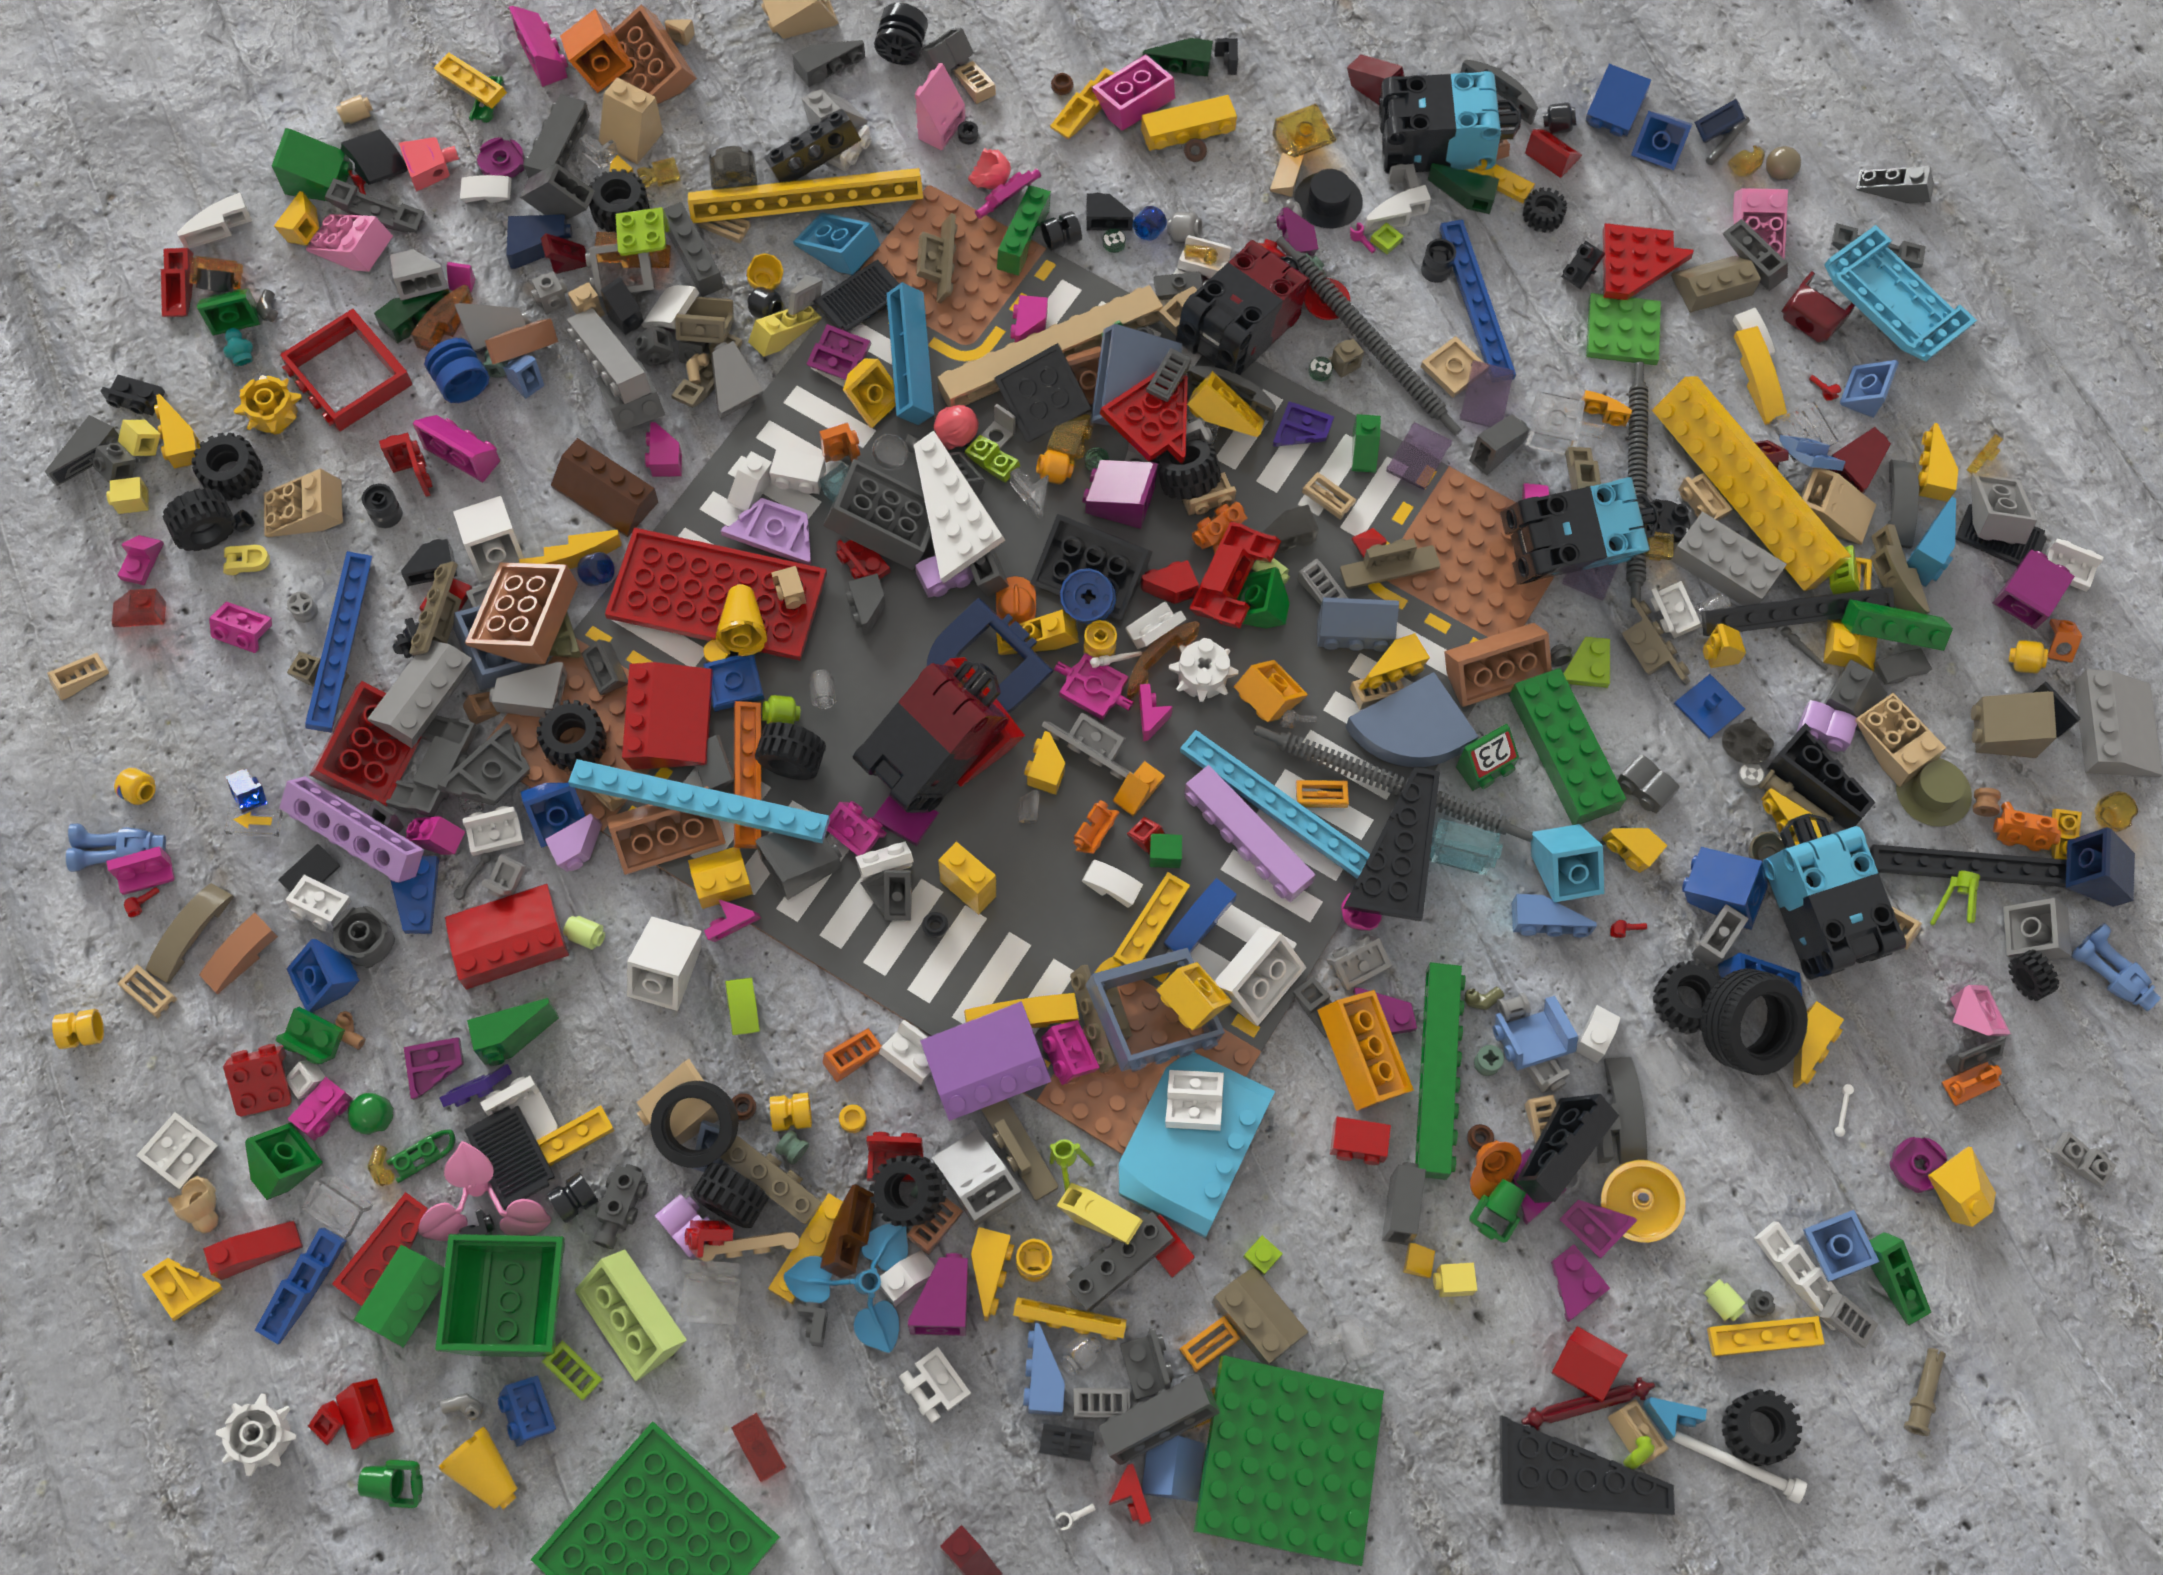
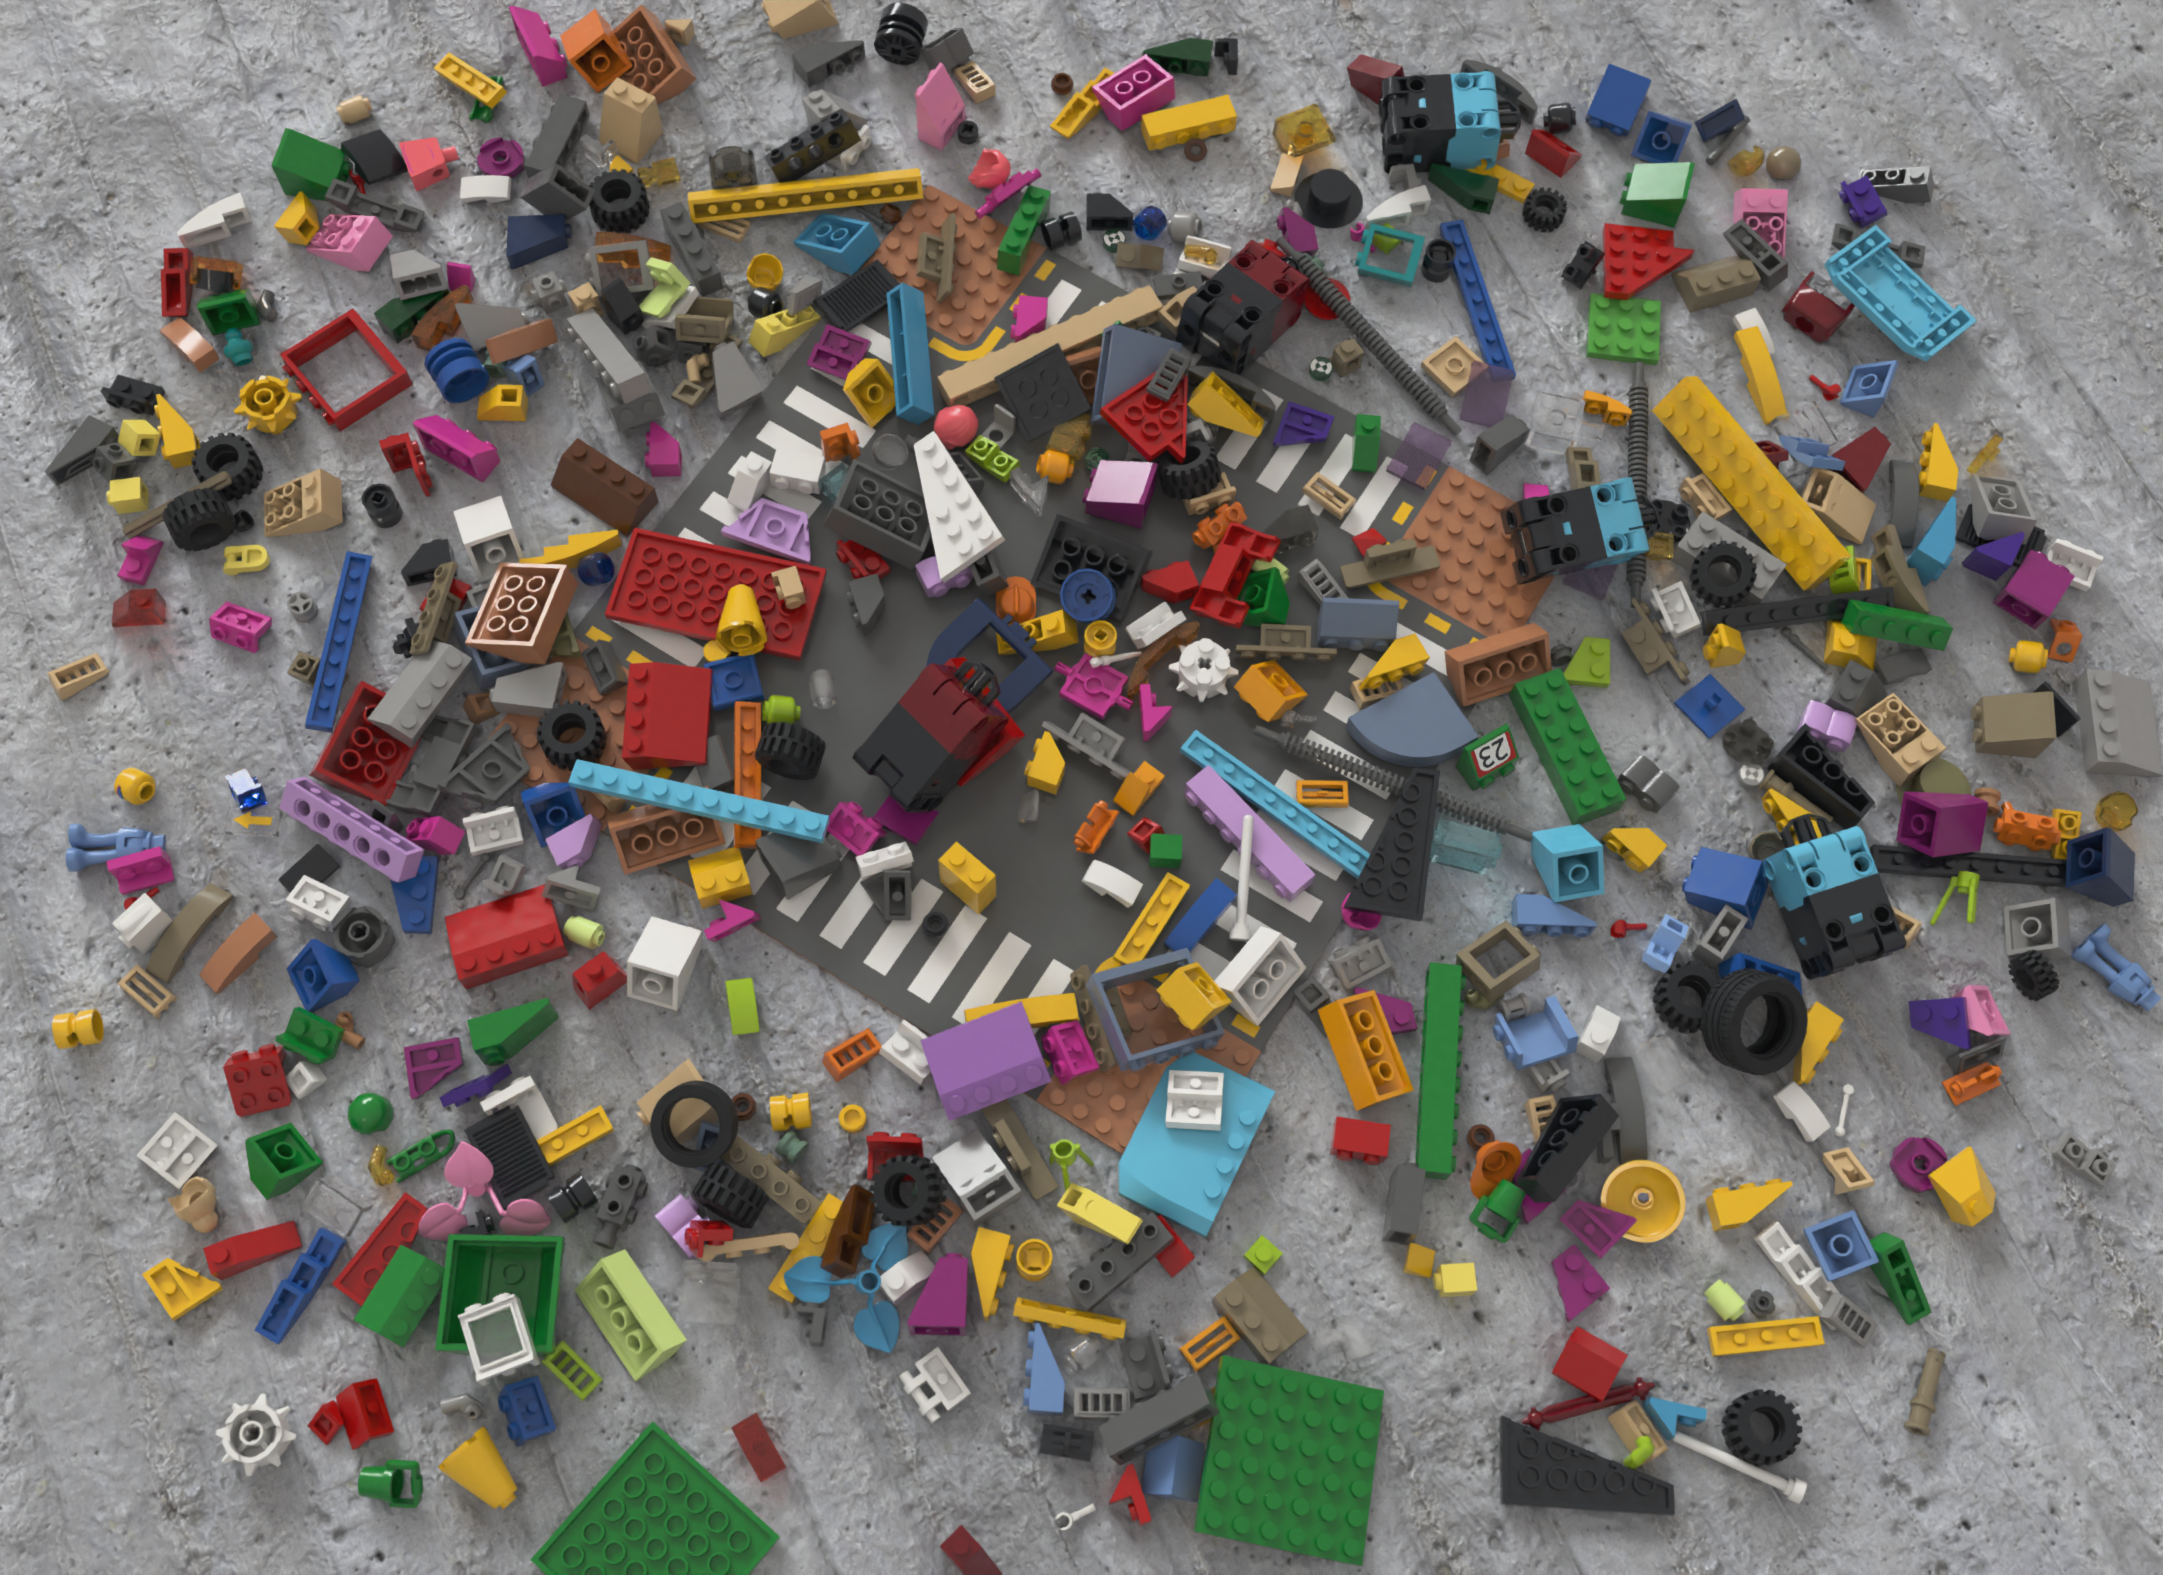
dark pink bracket [288,1077,352,1141] -> none
dark red slope [541,233,587,274] -> none
lime bracket [616,207,670,256] -> none
sand green wheel [1474,1045,1504,1076] -> none
none -> white torso [112,893,173,954]
none -> dark tan axle [123,471,232,539]
none -> nougat slope [159,317,220,373]
none -> window [457,1293,540,1386]
none -> yellow slope [477,385,529,421]
none -> light grey slope [542,865,601,911]
none -> red torso [572,951,627,1010]
none -> yellowish green bracket [639,257,691,318]
none -> reddish brown plate [879,203,902,224]
none -> dark tan slope [1115,242,1164,272]
none -> white piece [1229,815,1254,941]
none -> dark tan bracket [1235,624,1337,662]
none -> teal window [1355,223,1425,287]
none -> dark tan window [1456,920,1541,1003]
none -> slope [1619,162,1695,228]
none -> light blue brick [1642,914,1689,973]
none -> black tyre [1690,541,1757,608]
none -> yellow slope [1705,1179,1793,1232]
none -> white slope [1773,1081,1831,1142]
none -> tan slope [1822,1147,1875,1195]
none -> dark purple bracket [1838,175,1887,228]
none -> magenta slope [1896,792,1989,857]
none -> dark purple wing [1908,997,1971,1049]
none -> dark purple slope [1961,532,2025,581]

